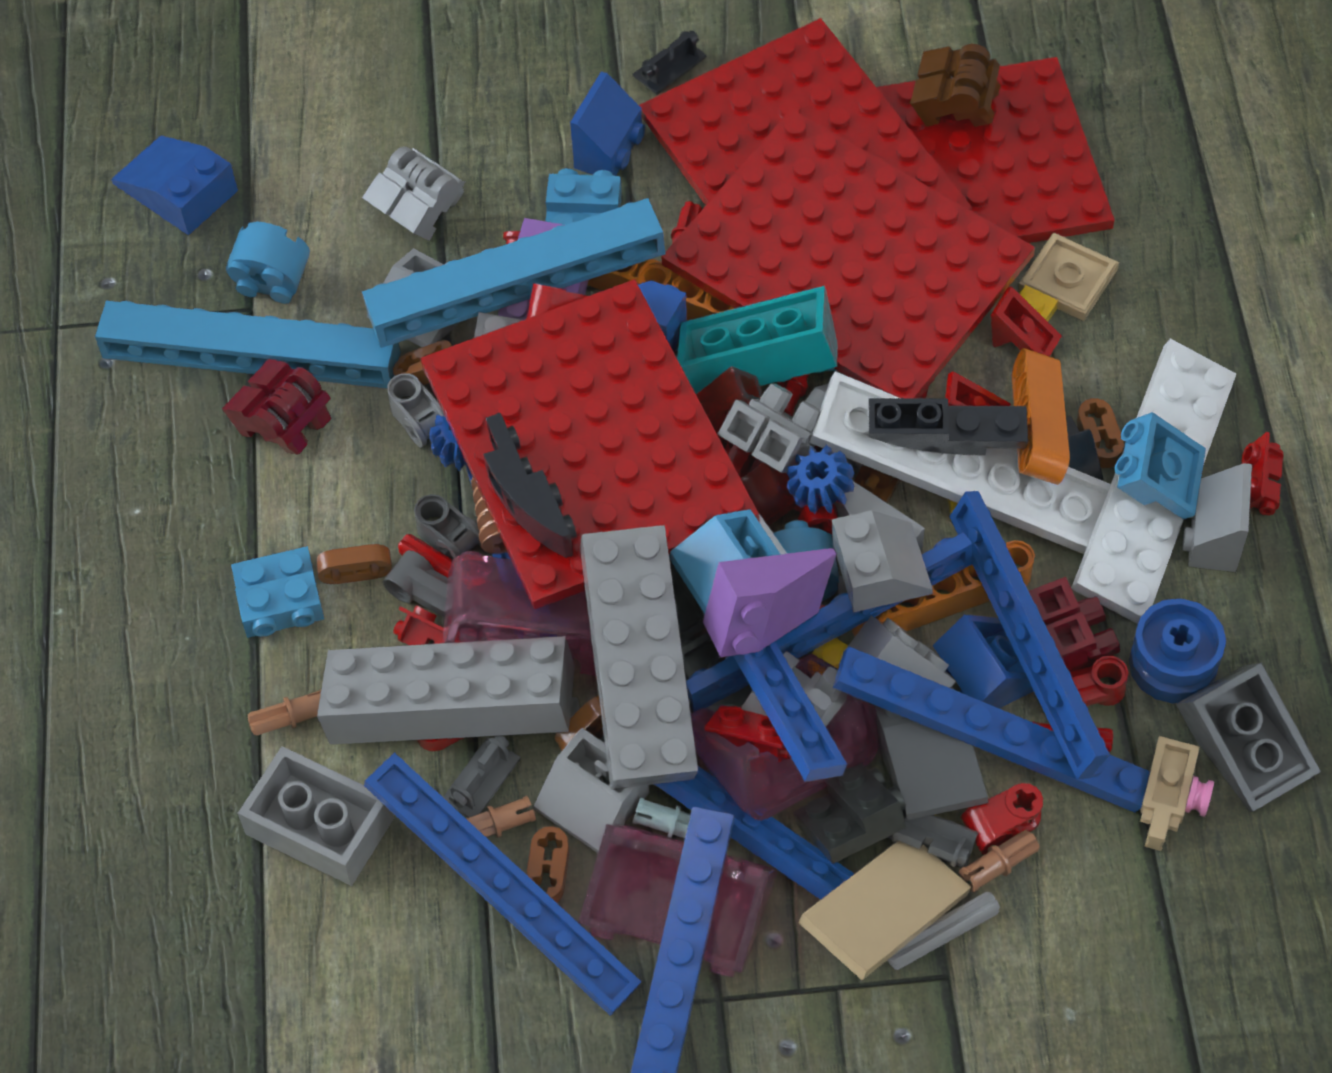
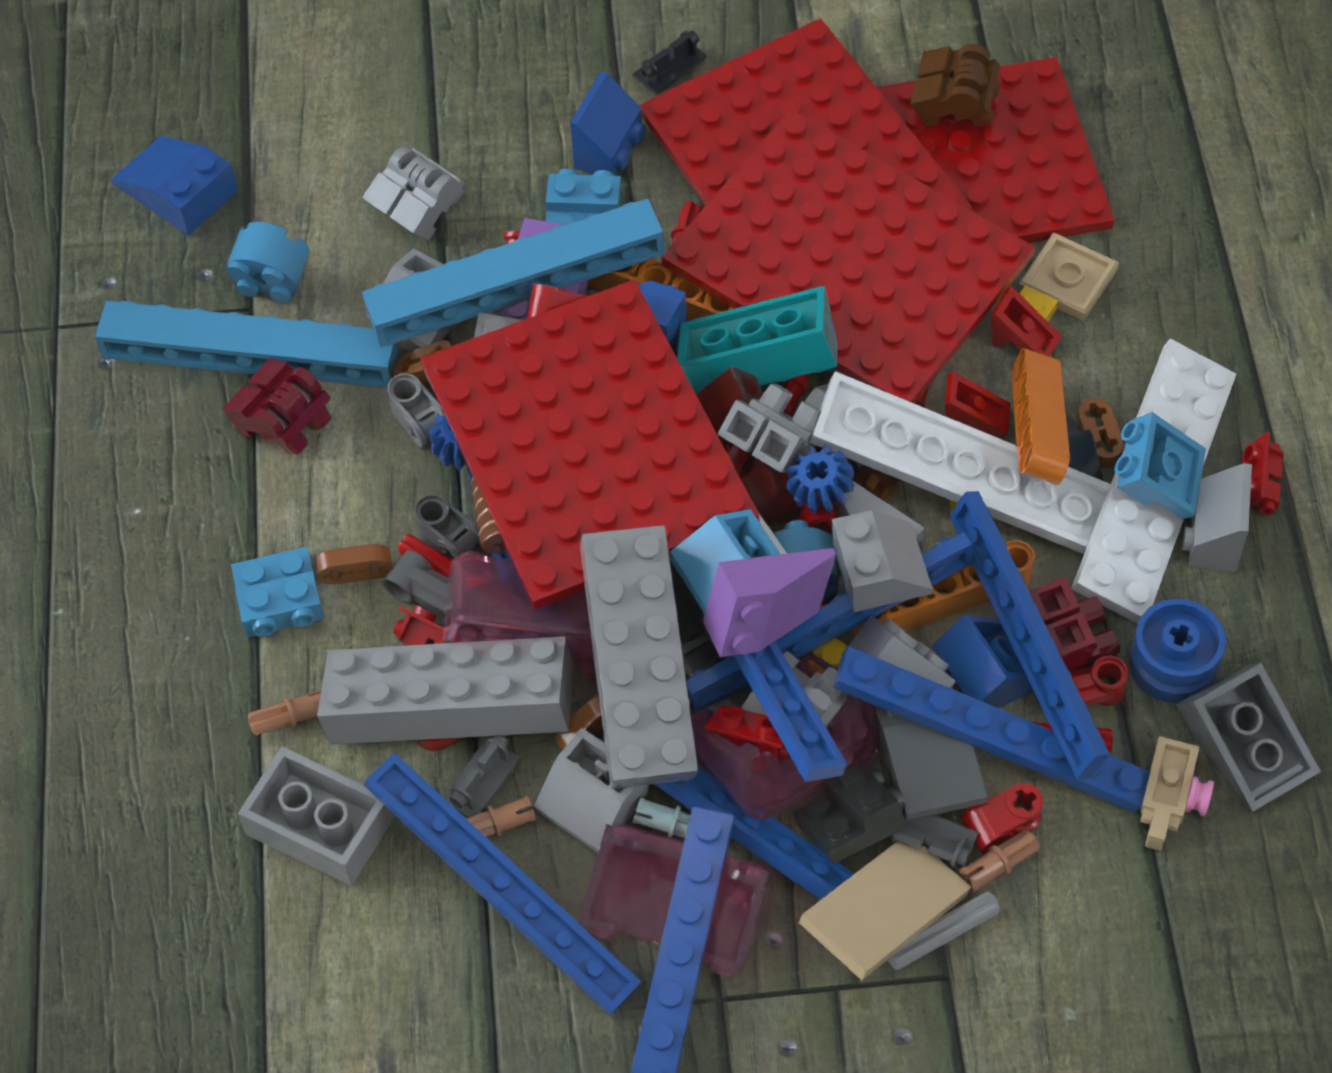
black slope [483,413,577,558] -> none
dark orange beam [526,826,570,903] -> none
black slope [868,398,1028,455] -> none

